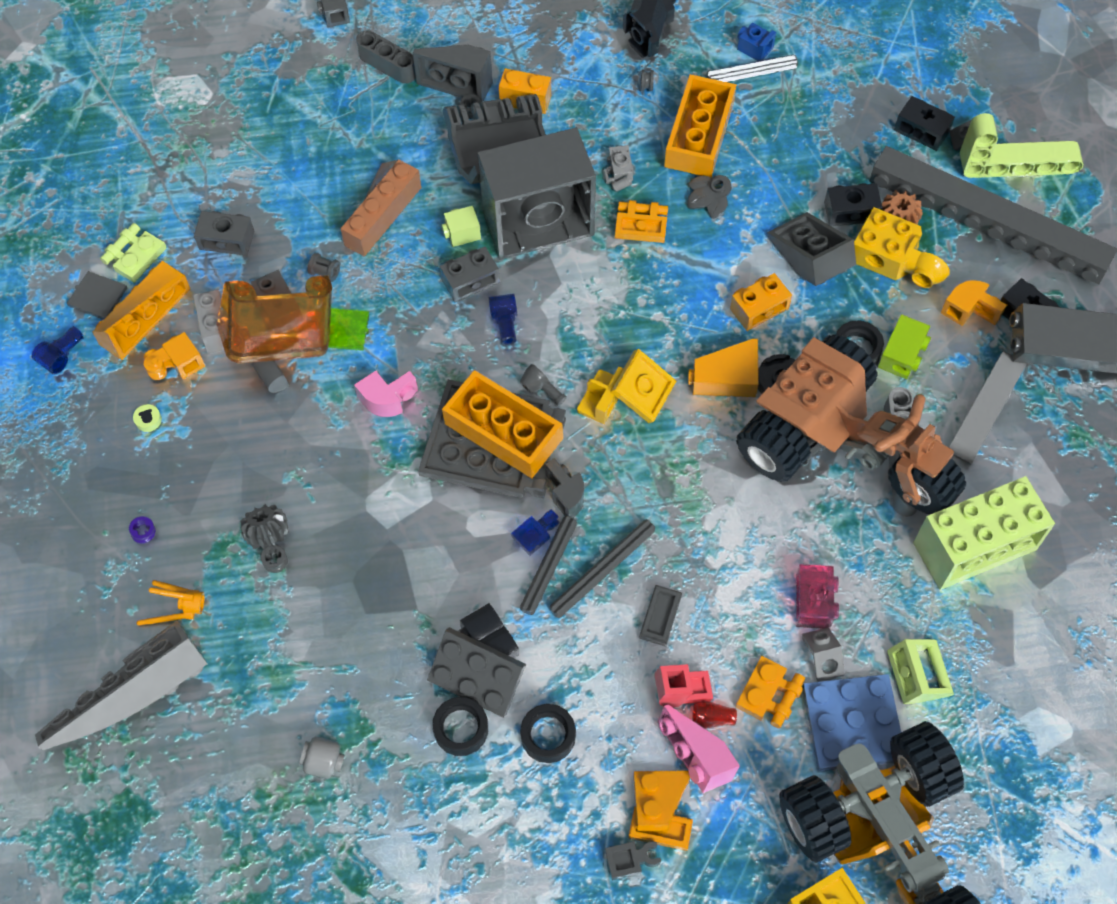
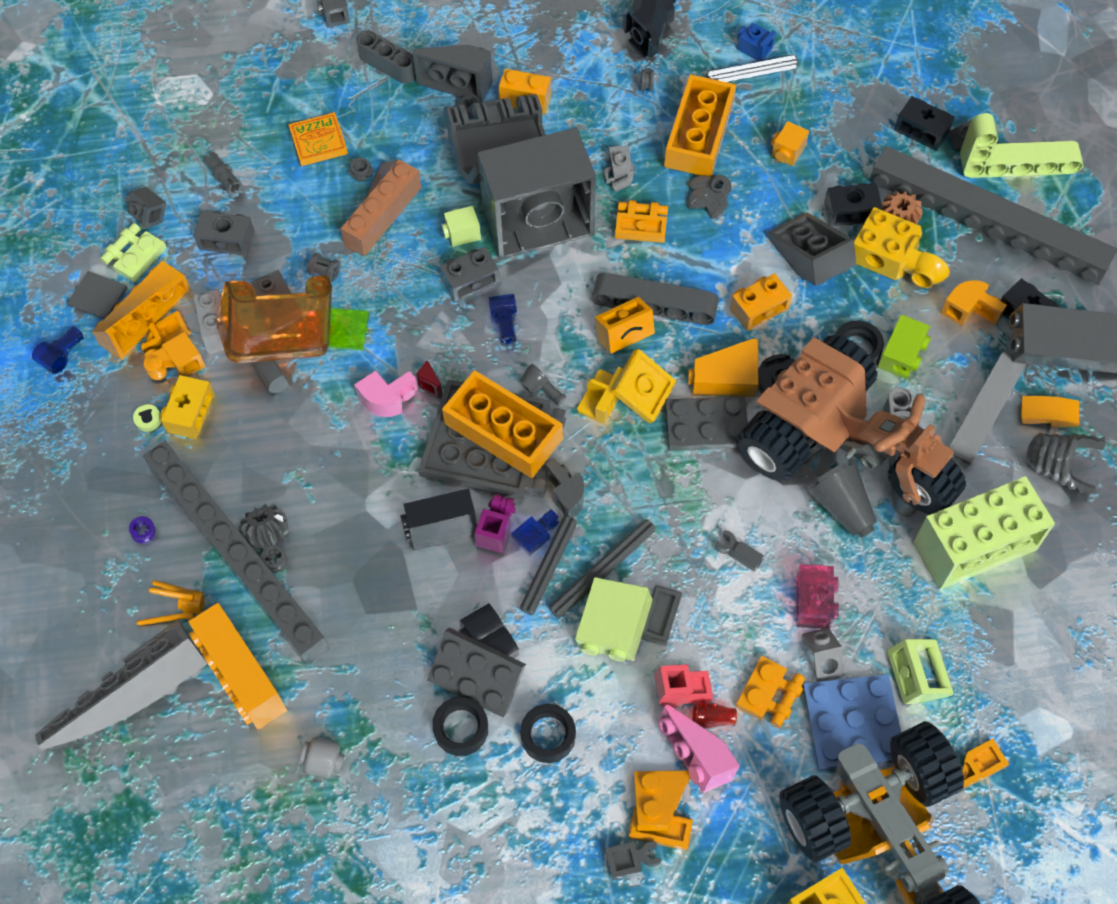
none -> dark grey brick [125,187,166,229]
none -> light orange slope [141,310,192,353]
none -> dark grey brick [143,440,329,666]
none -> yellow brick [160,375,215,439]
none -> light orange brick [188,603,287,730]
none -> dark grey pin [203,152,242,194]
none -> light orange tile [288,112,348,166]
none -> dark grey plate [349,158,373,181]
none -> black brick [400,488,477,551]
none -> dark red slope [416,361,443,398]
none -> magenta brick [474,494,516,554]
none -> yellowish green brick [575,577,653,662]
none -> dark grey beam [591,273,719,325]
none -> light orange brick [594,296,655,354]
none -> dark grey plate [665,396,748,451]
none -> dark grey bar [715,530,765,572]
none -> light orange brick [771,121,809,166]
none -> dark grey cone [806,459,877,538]
none -> light orange slope [962,738,1009,789]
none -> light orange slope [1022,396,1080,428]
none -> dark grey hair [1027,433,1107,495]

